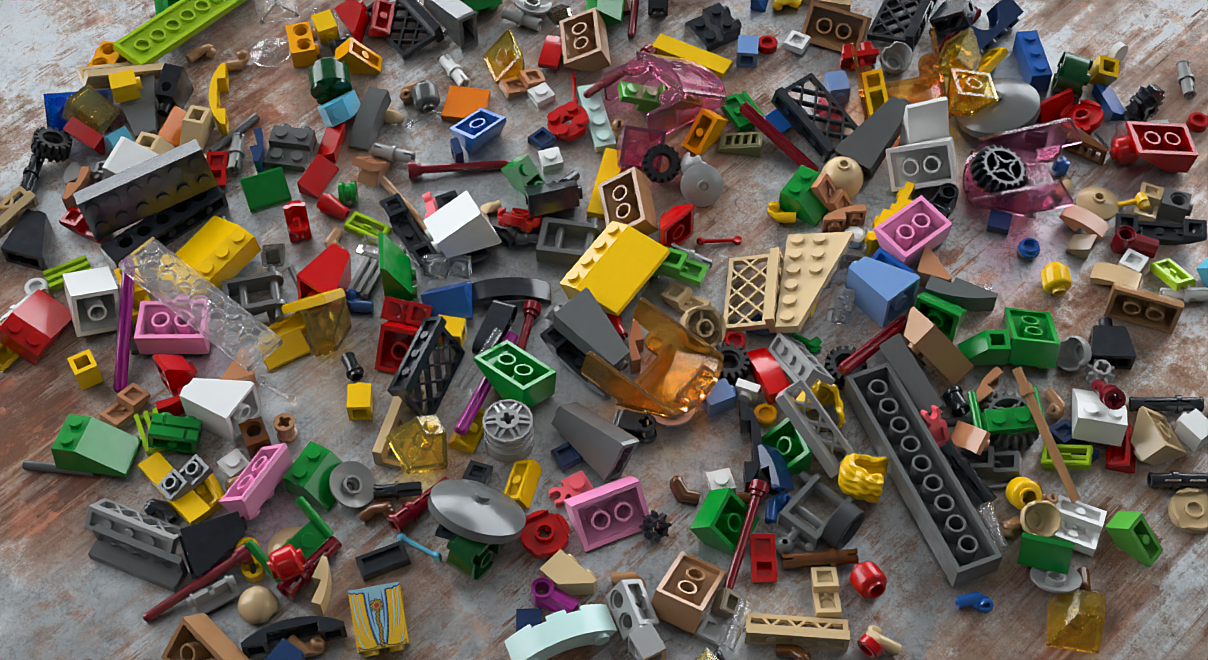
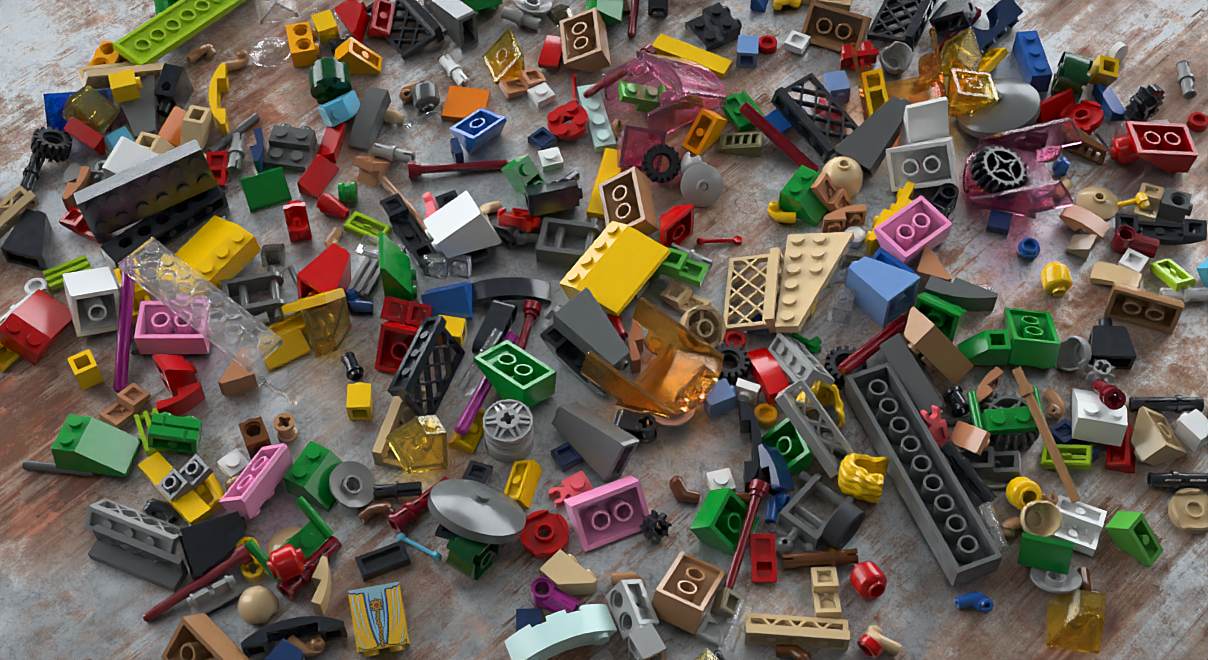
white slope [179,378,262,444] -> none

